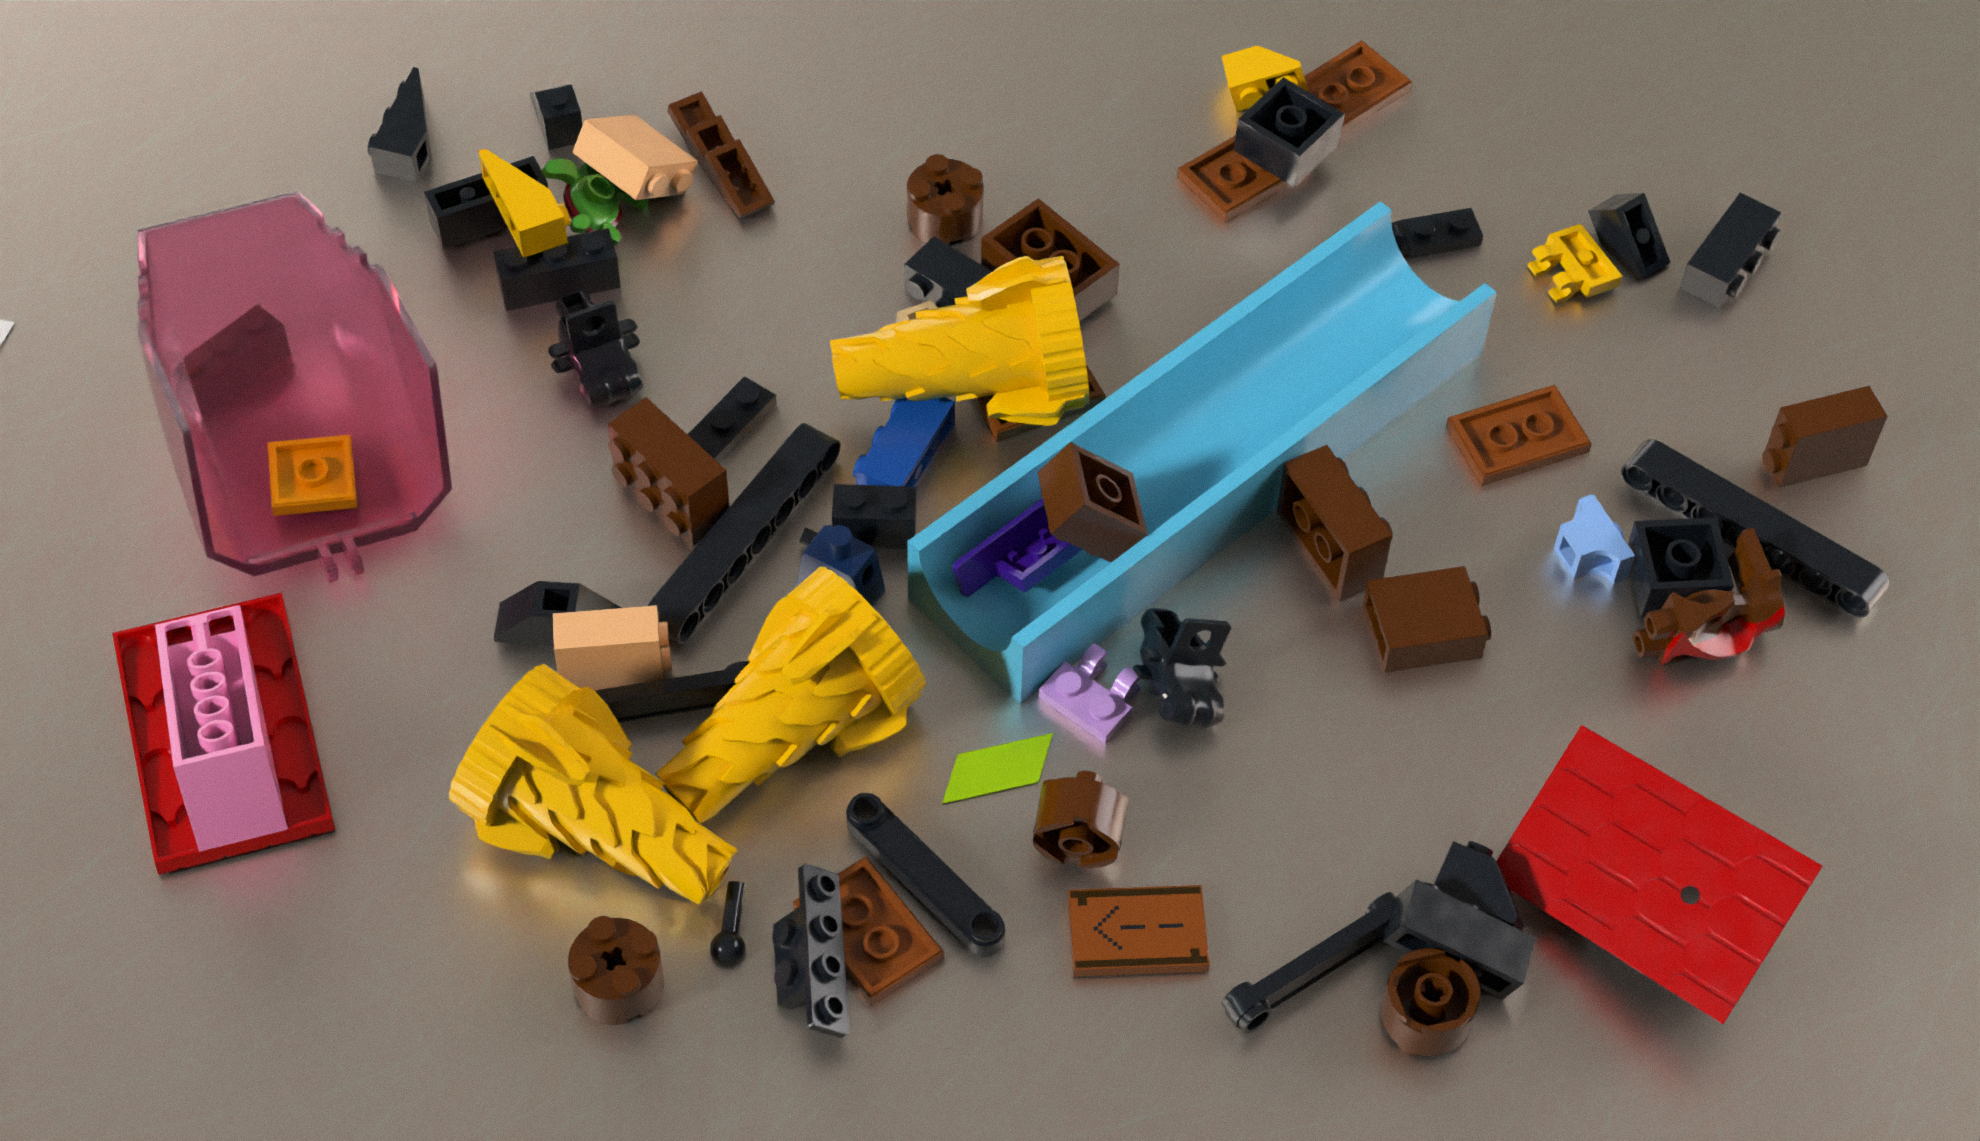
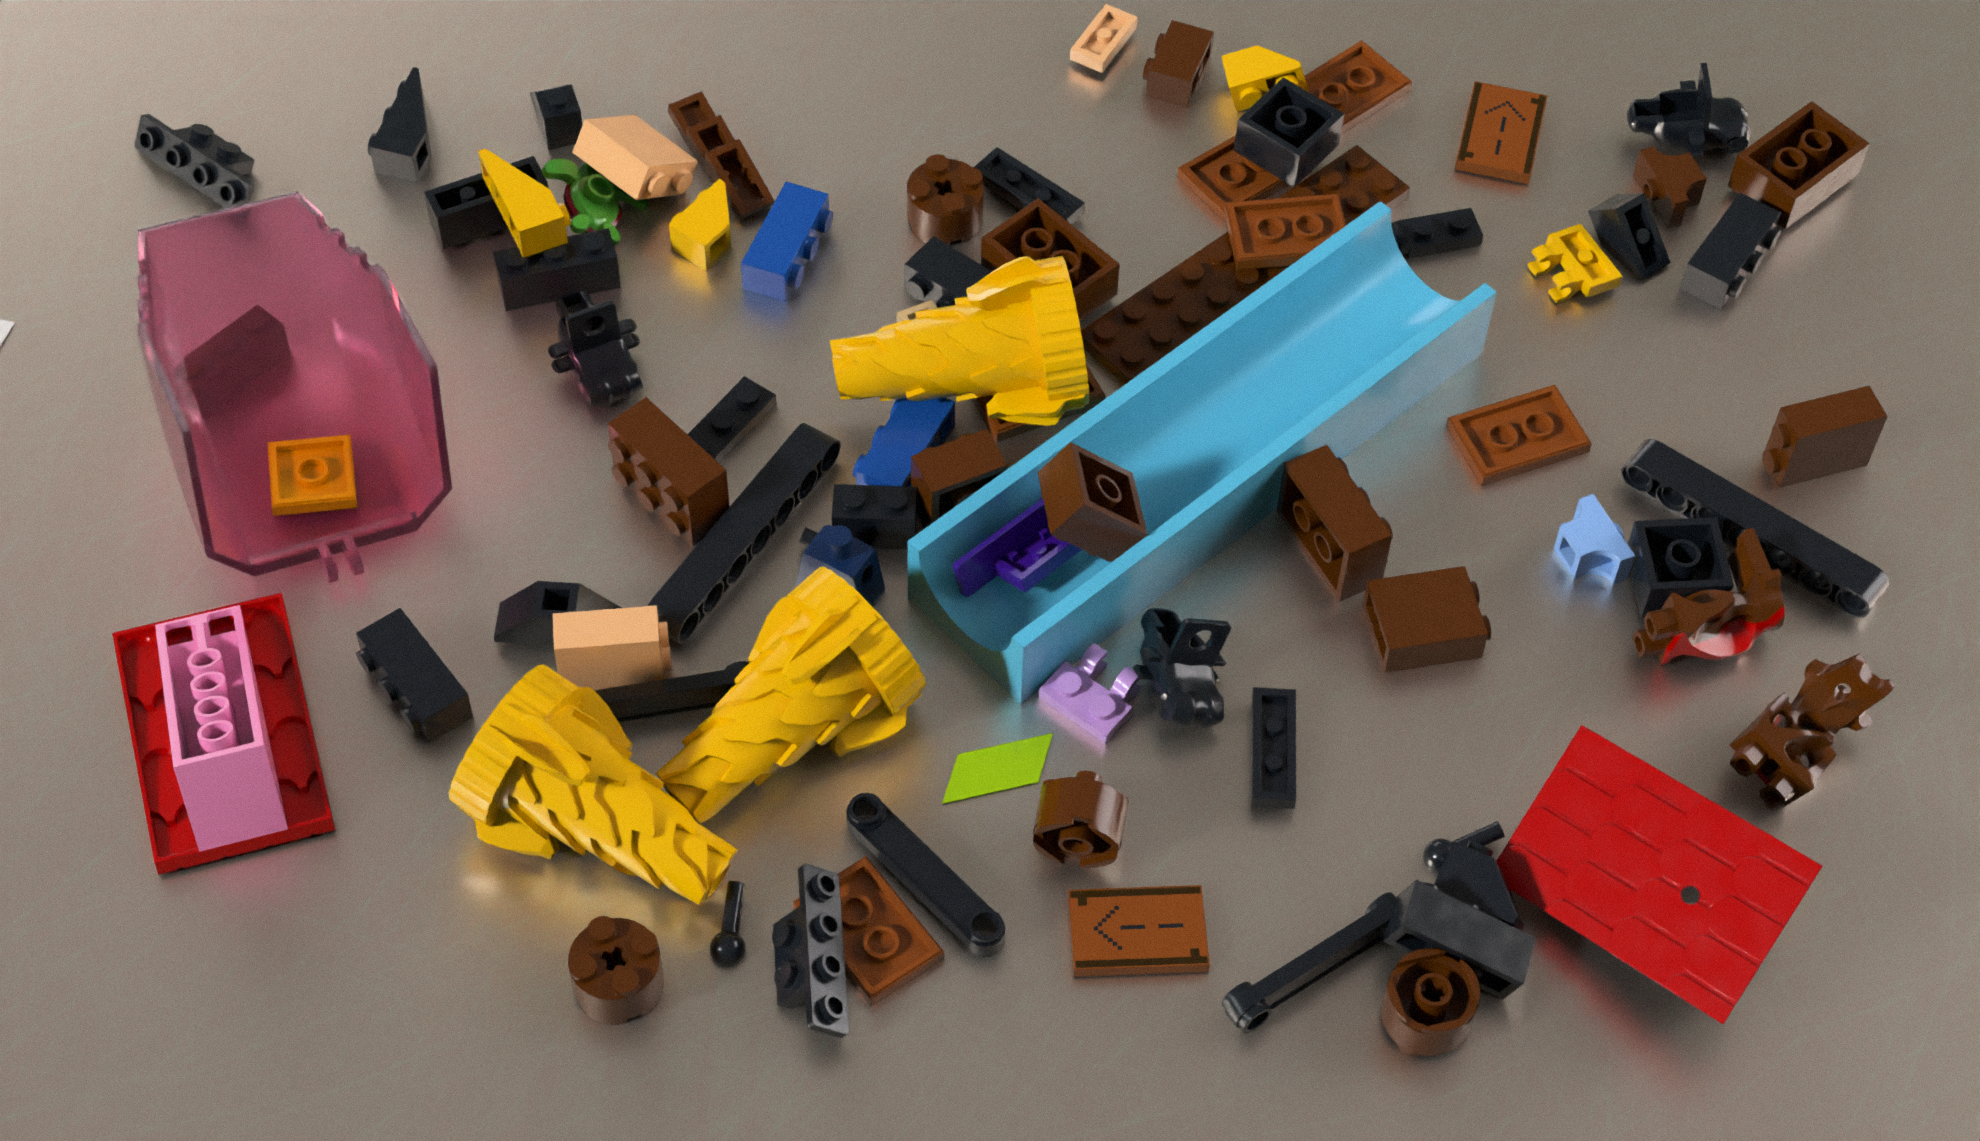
none -> black bracket [134,114,255,217]
none -> black brick [356,608,473,743]
none -> yellow slope [669,179,732,272]
none -> blue brick [741,181,833,302]
none -> reddish brown brick [911,429,1008,529]
none -> black plate [973,147,1085,224]
none -> light nougat plate [1070,4,1138,73]
none -> reddish brown plate [1081,145,1410,385]
none -> reddish brown brick [1143,20,1214,108]
none -> dark orange tile [1224,194,1346,270]
none -> black plate [1251,687,1296,809]
none -> black bar [1423,821,1505,873]
none -> dark orange tile [1454,81,1548,184]
none -> black piece [1627,63,1751,157]
none -> reddish brown brick [1633,146,1707,229]
none -> reddish brown brick [1728,101,1870,229]
none -> reddish brown hips [1730,653,1896,808]

